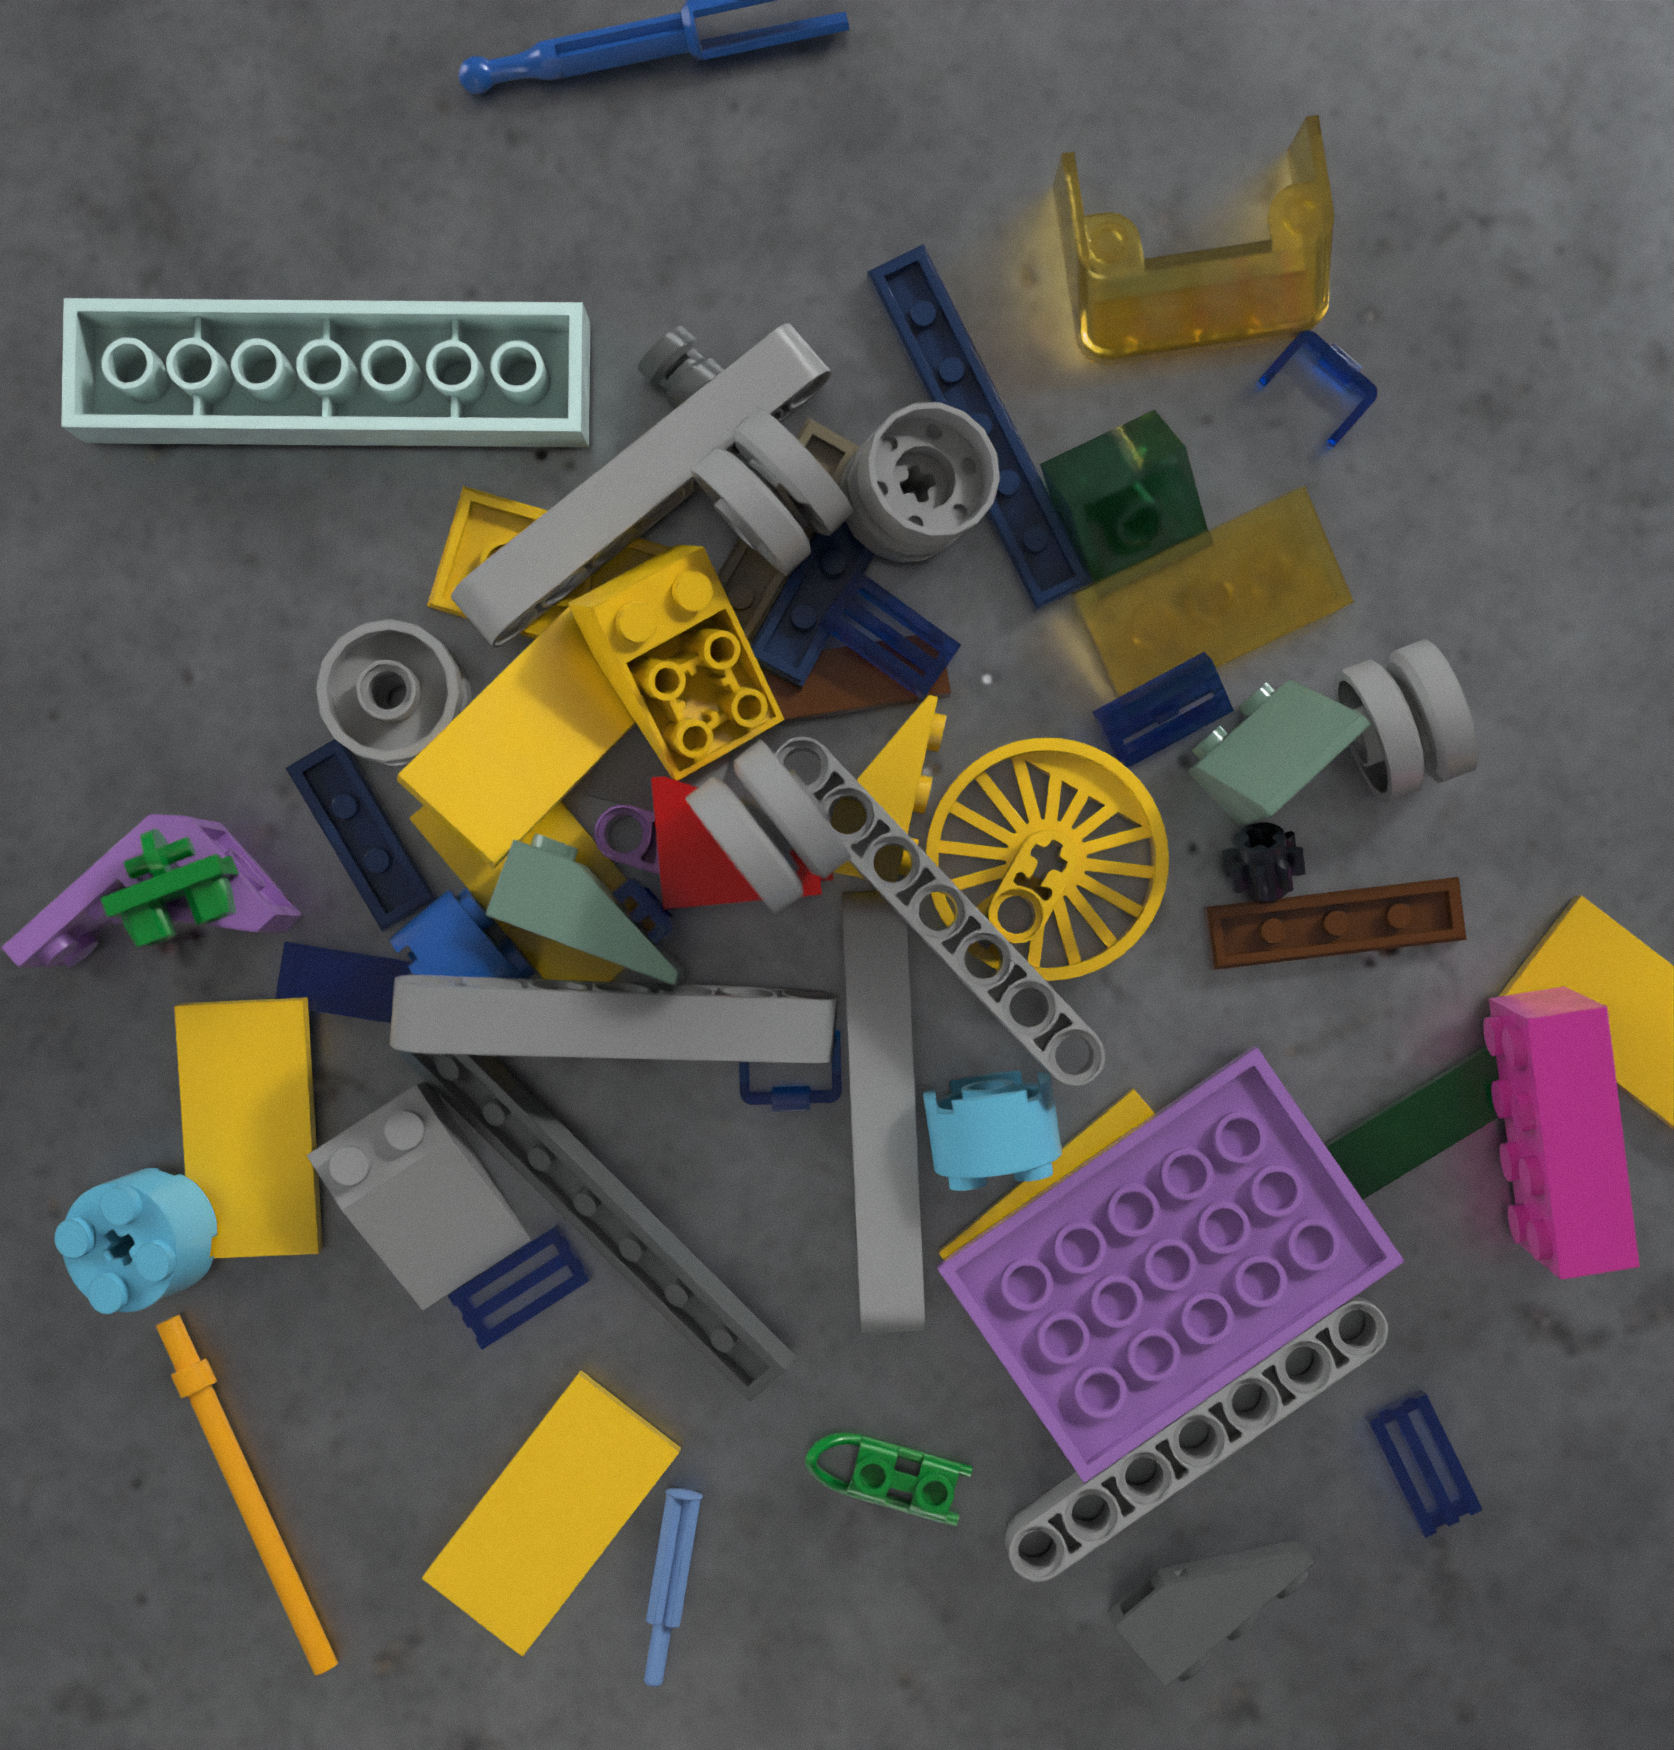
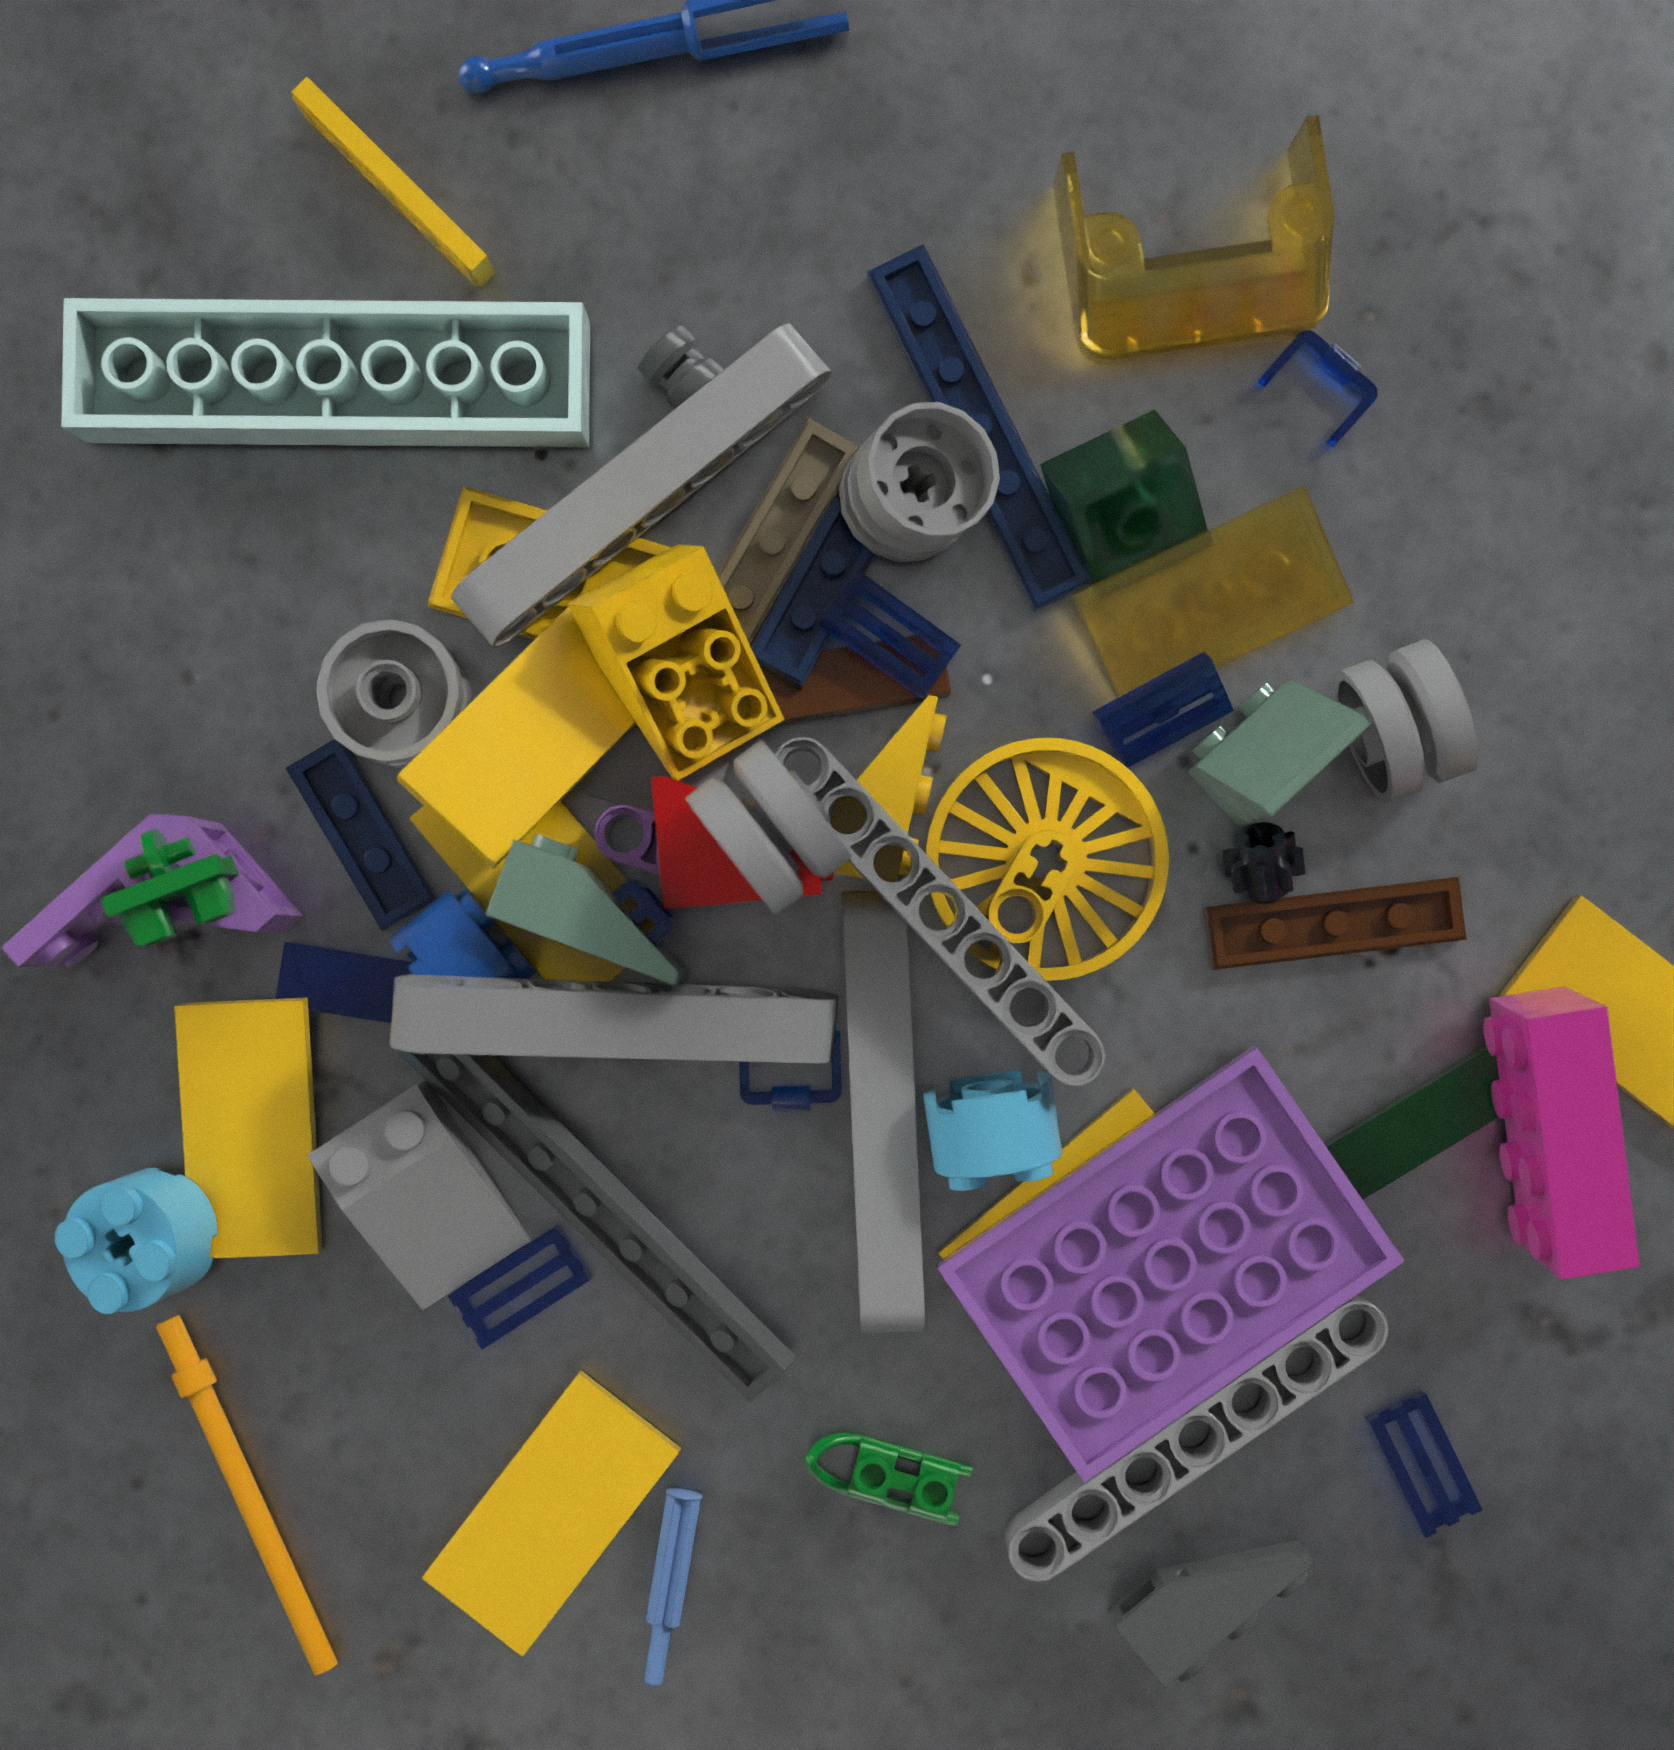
light grey wheel [690,407,854,576] -> none
none -> yellow tile [291,77,496,288]

